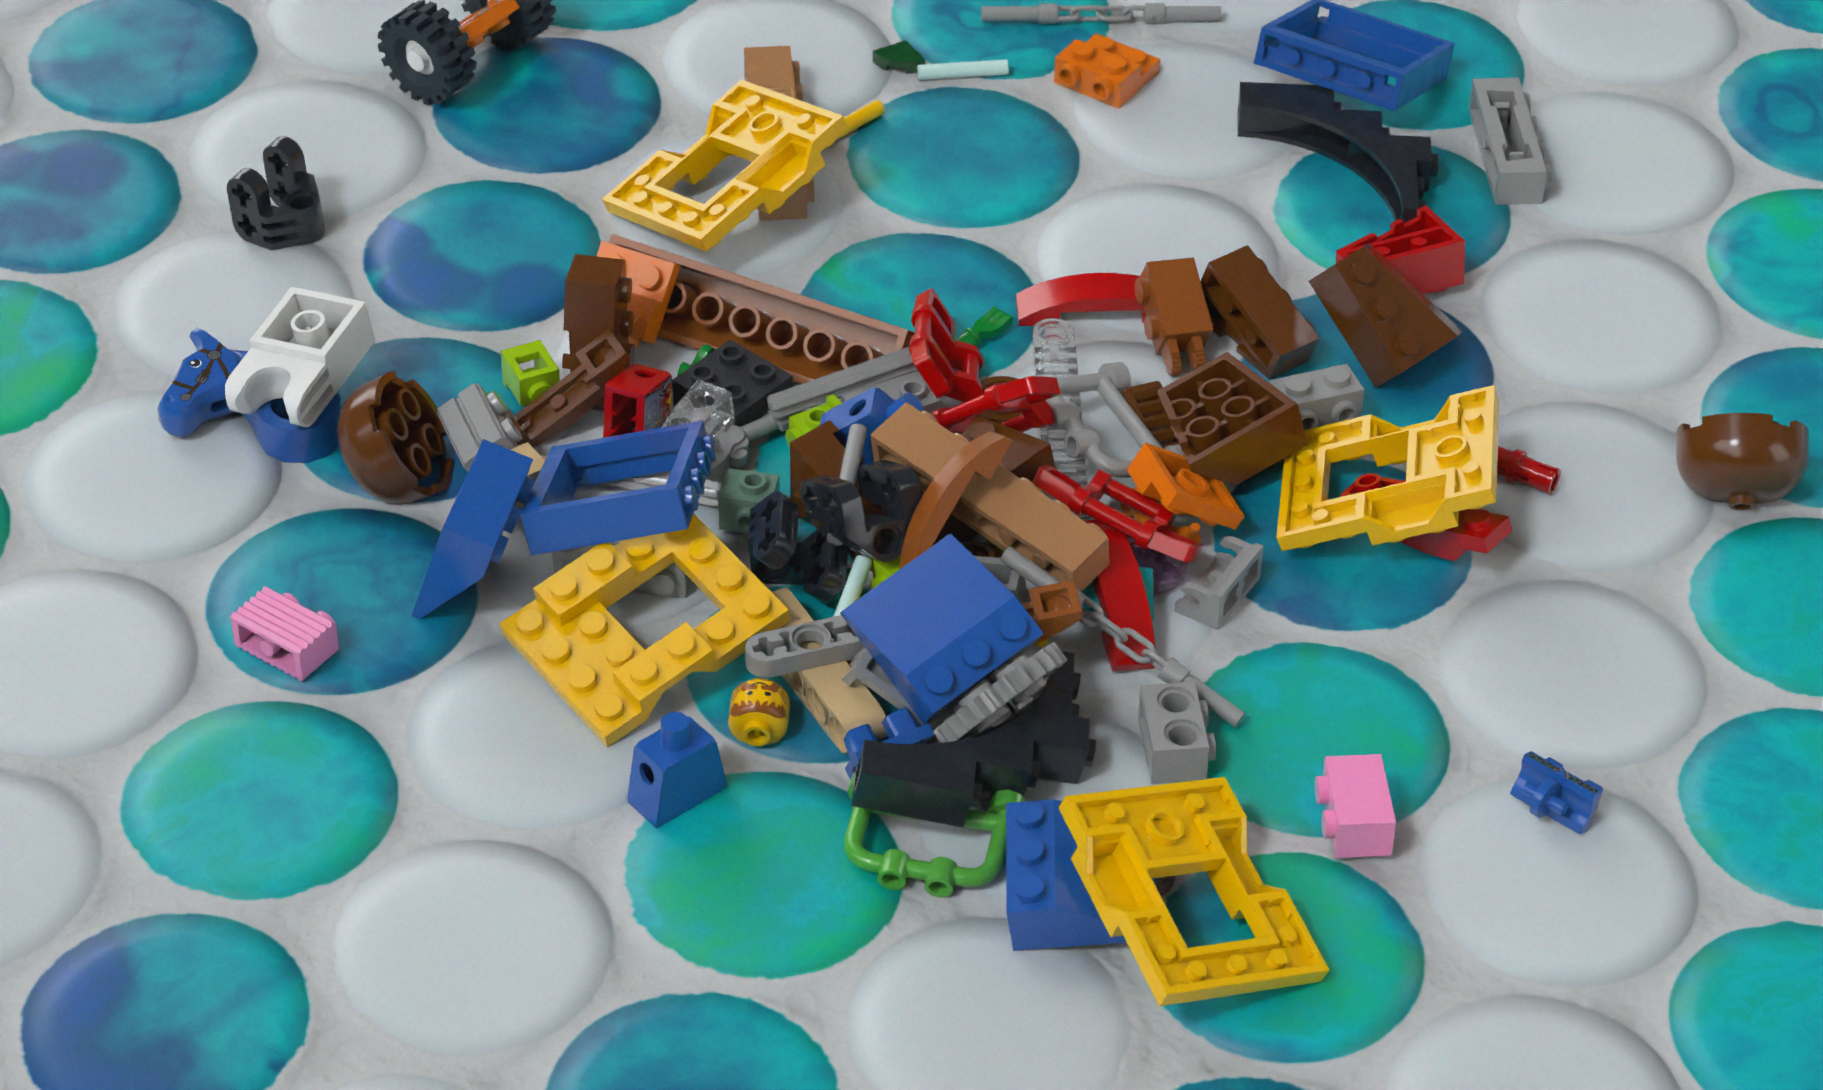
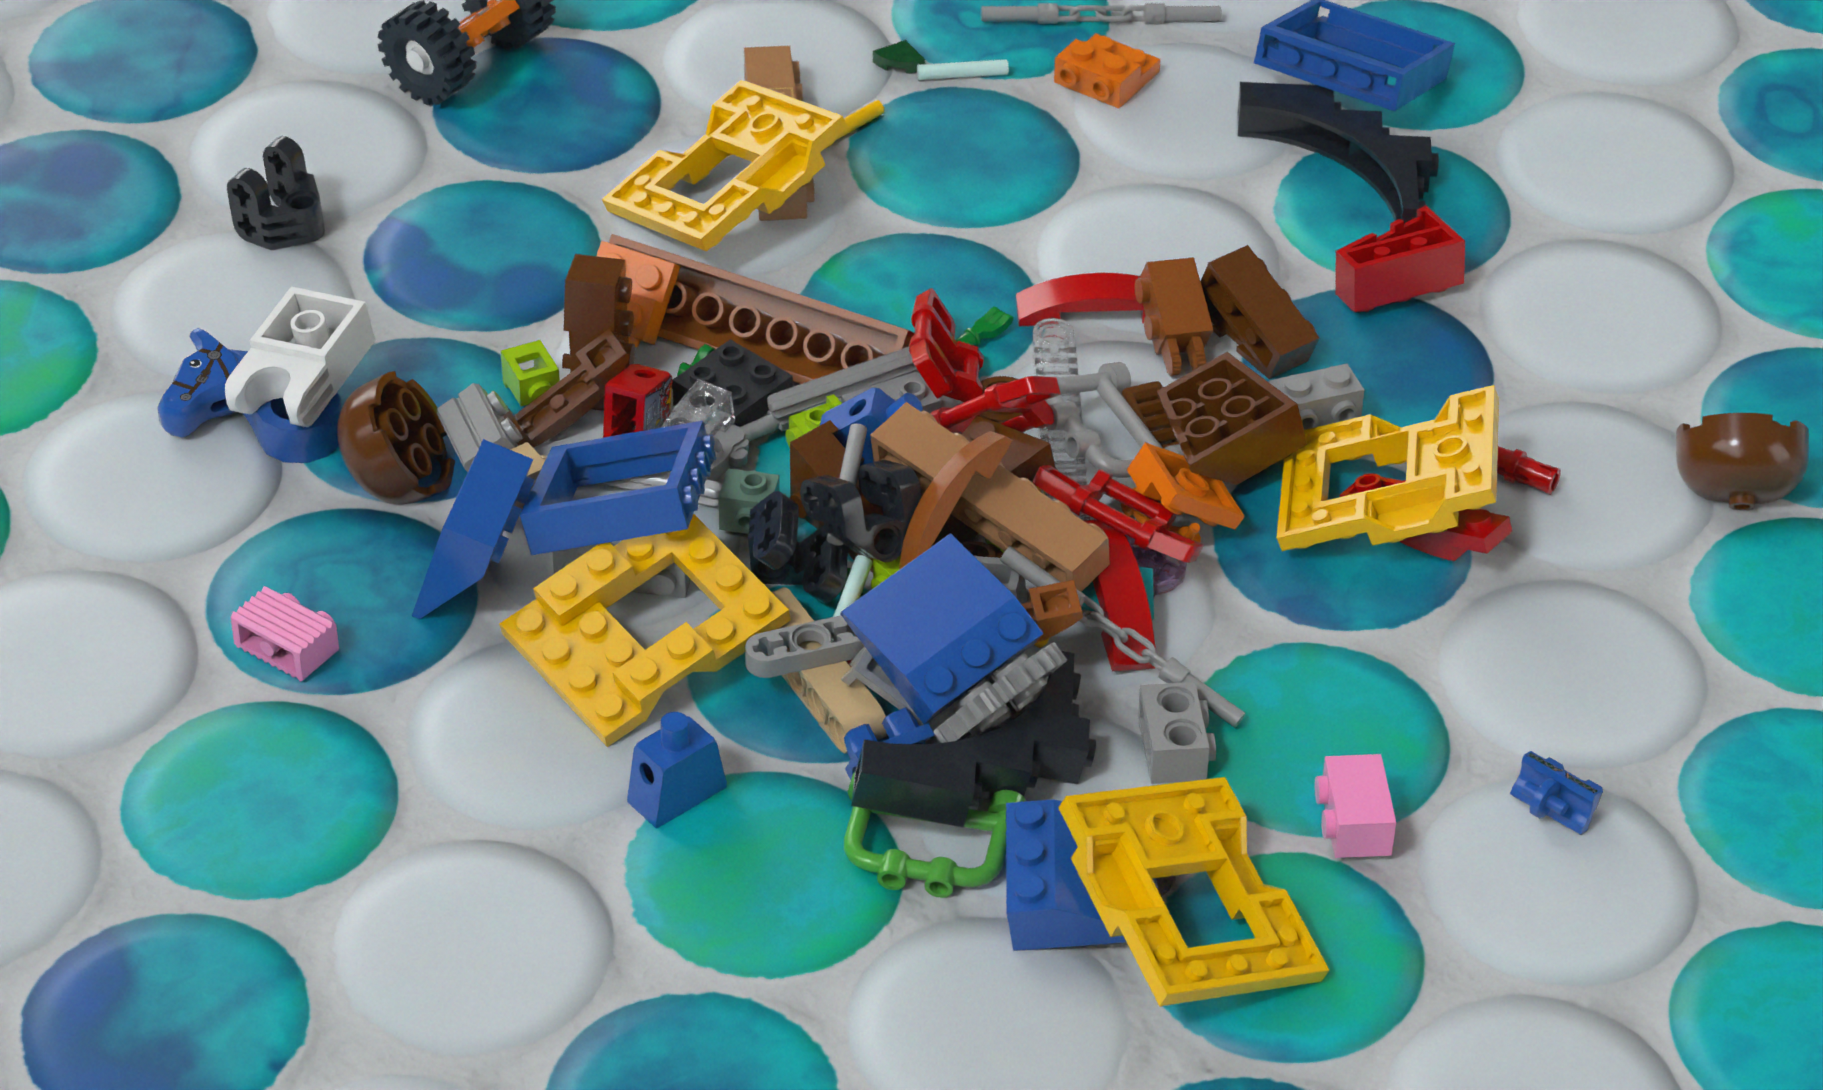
yellow head [728,678,790,746] -> none
light grey hinge [1175,536,1264,630] -> none
reddish brown wedge [1309,243,1462,388] -> none
light grey brick [1469,77,1552,205] -> none

